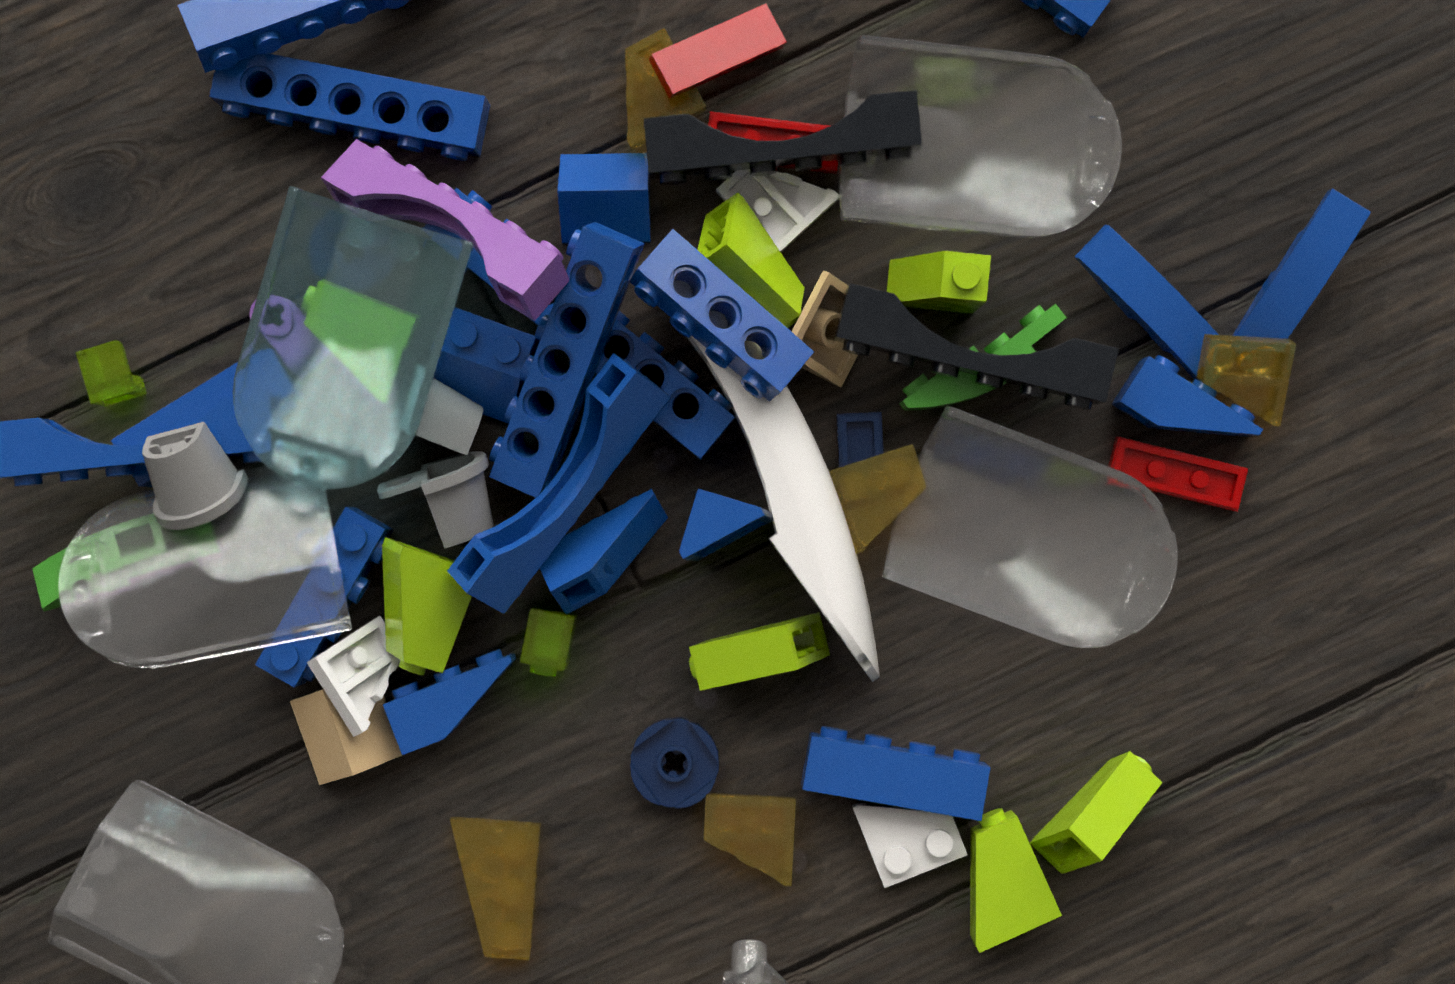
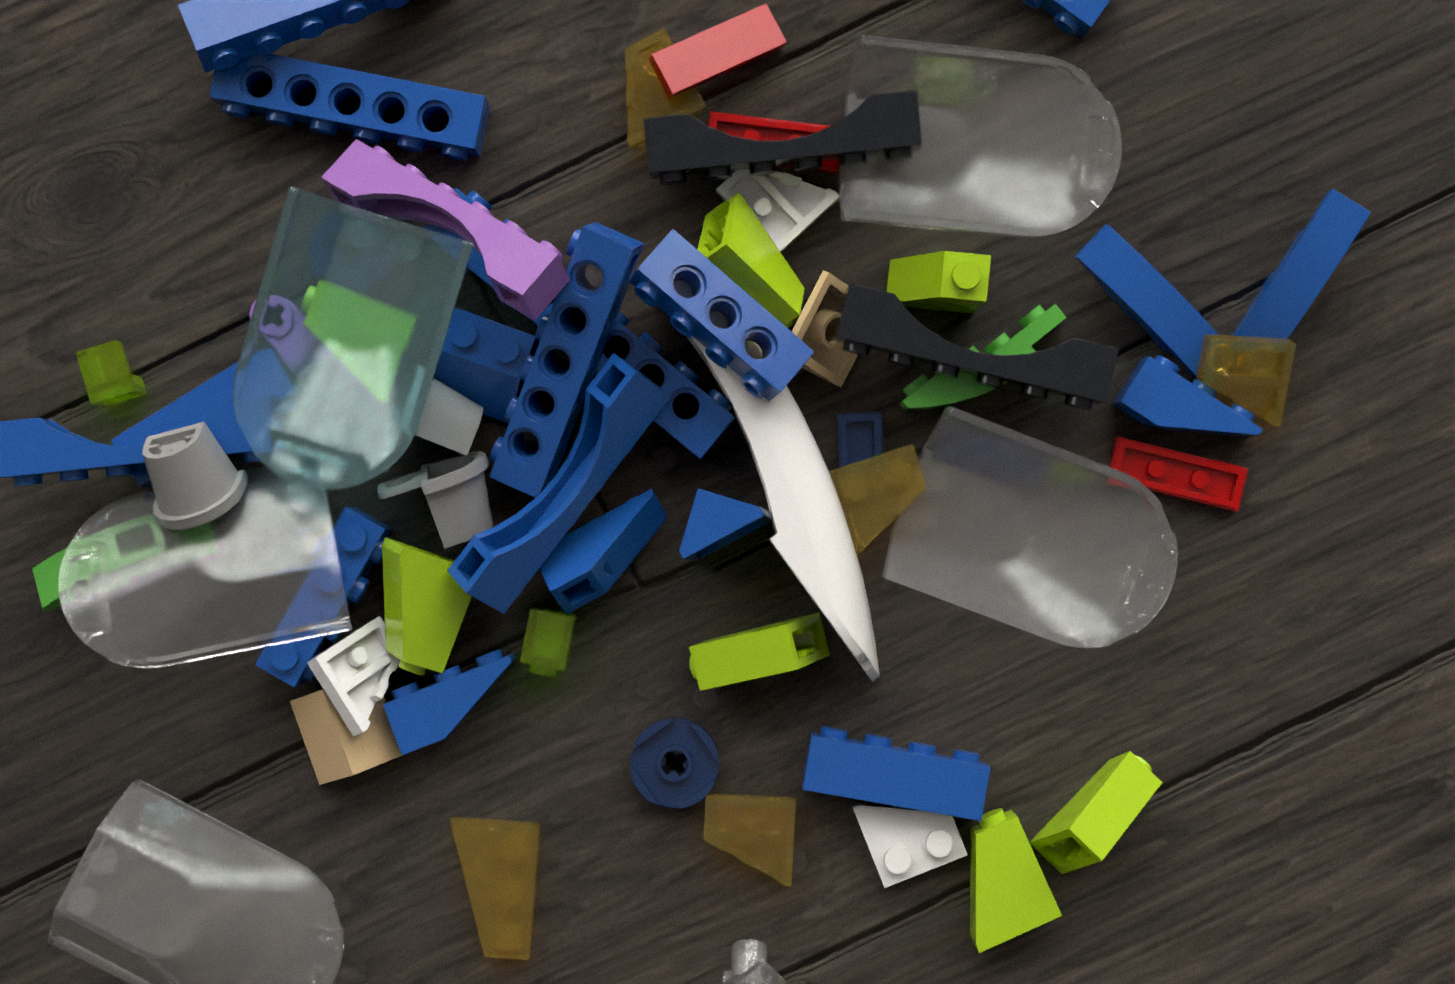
blue slope [557,153,651,244] -> none

